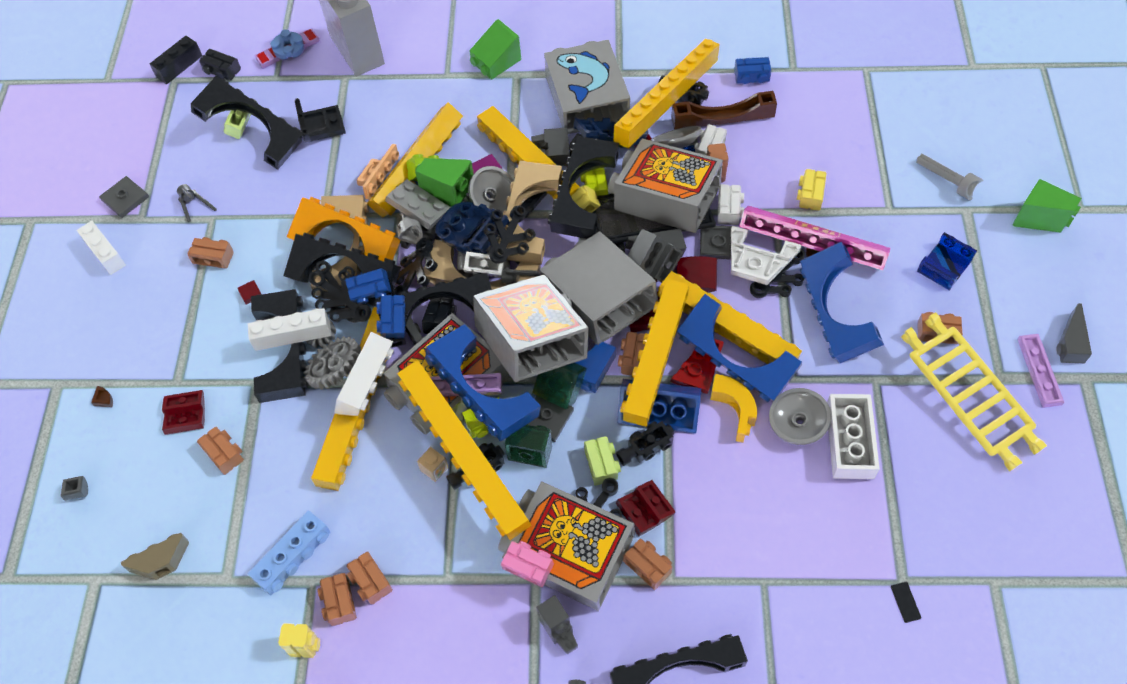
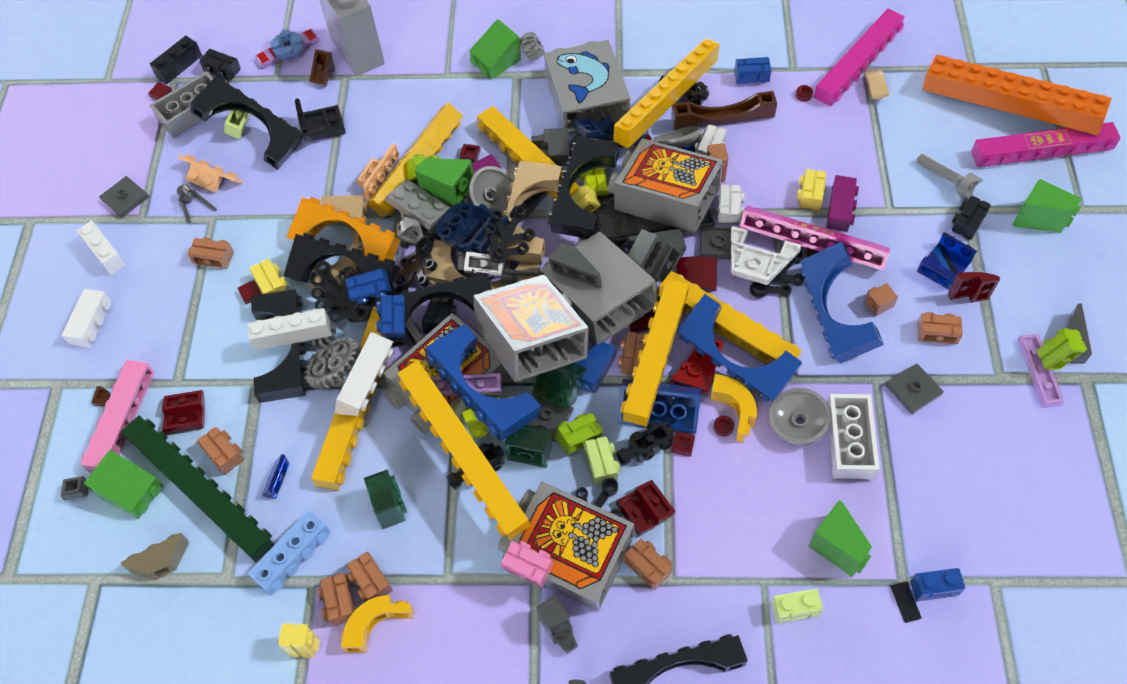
tan brick [417,446,449,482] -> none
light yellow bar [901,312,1047,471] -> none
none -> white brick [61,288,112,348]
none -> bright pink brick [81,359,154,473]
none -> bright green slope [84,449,163,519]
none -> dark green brick [120,415,274,563]
none -> dark red tile [148,82,172,100]
none -> light grey brick [149,71,213,137]
none -> light nougat bracket [178,154,243,192]
none -> light yellow brick [250,259,288,294]
none -> clear blue slope [262,454,290,499]
none -> reddish brown slope [309,49,335,86]
none -> yellow arch [341,595,414,653]
none -> clear green brick [364,469,407,529]
none -> dark red tile [459,144,481,163]
none -> light grey gear [520,31,544,61]
none -> dark grey slope [549,243,602,289]
none -> lime brick [555,413,604,455]
none -> dark red tile [671,431,695,457]
none -> dark red tile [714,416,734,437]
none -> yellowish green brick [771,589,823,624]
none -> dark red tile [795,85,813,102]
none -> bright green slope [808,500,872,577]
none -> dark pink brick [814,8,905,107]
none -> magenta brick [826,175,859,232]
none -> tan slope [864,70,889,100]
none -> nougat brick [864,283,898,316]
none -> dark grey plate [885,363,944,415]
none -> blue brick [910,568,965,602]
none -> orange brick [922,54,1112,135]
none -> dark red slope [948,272,1000,303]
none -> black brick [951,196,991,240]
none -> dark pink brick [971,122,1121,167]
none -> lime brick [1037,328,1087,370]

